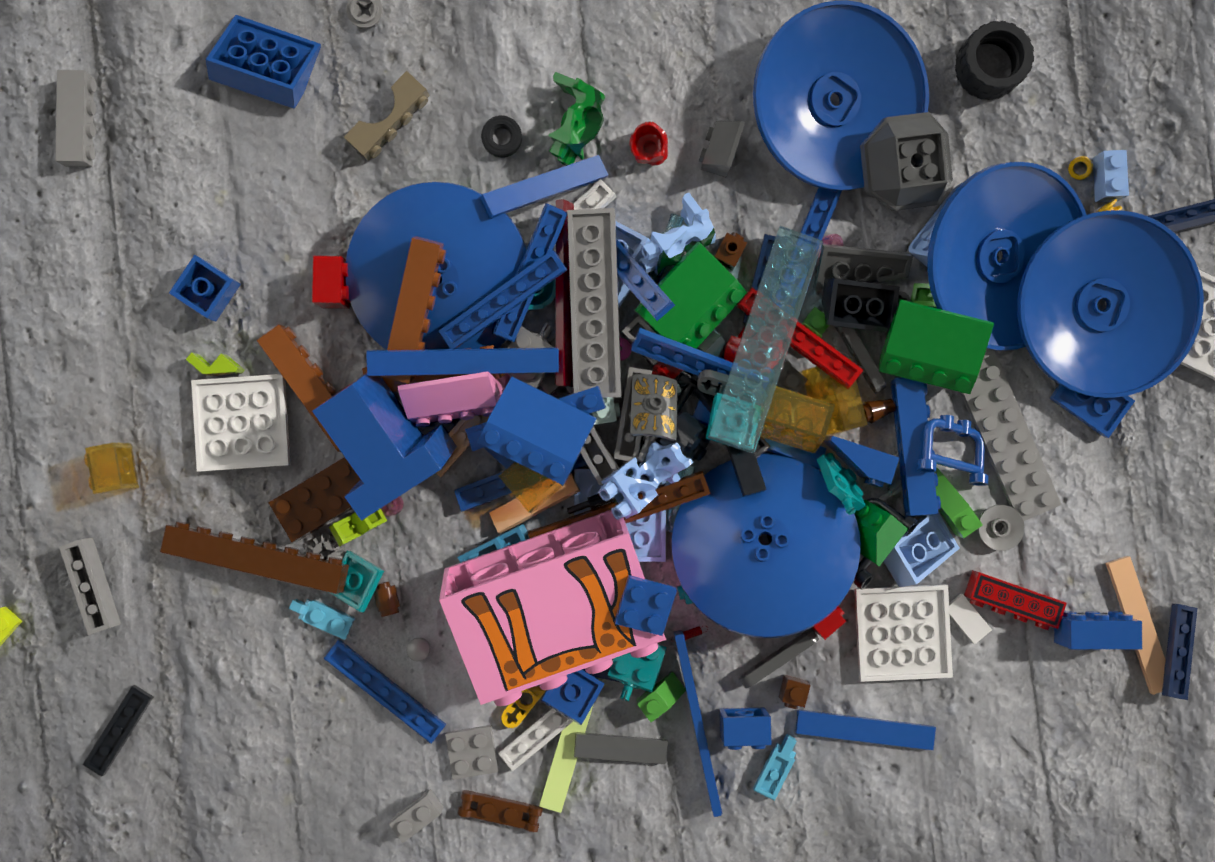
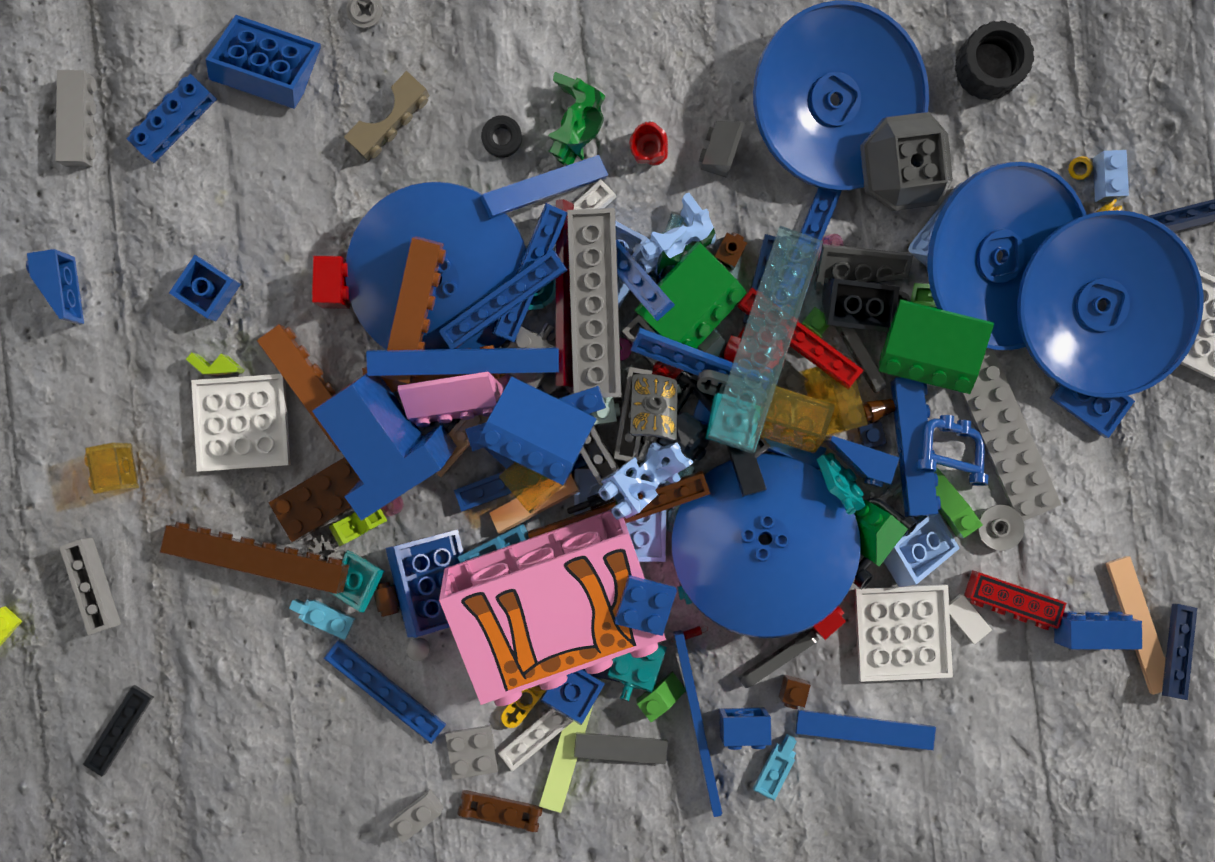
none -> blue slope [26,249,84,324]
none -> blue brick [126,73,217,163]
none -> blue slope [385,529,464,638]
none -> dark blue plate [857,421,887,448]

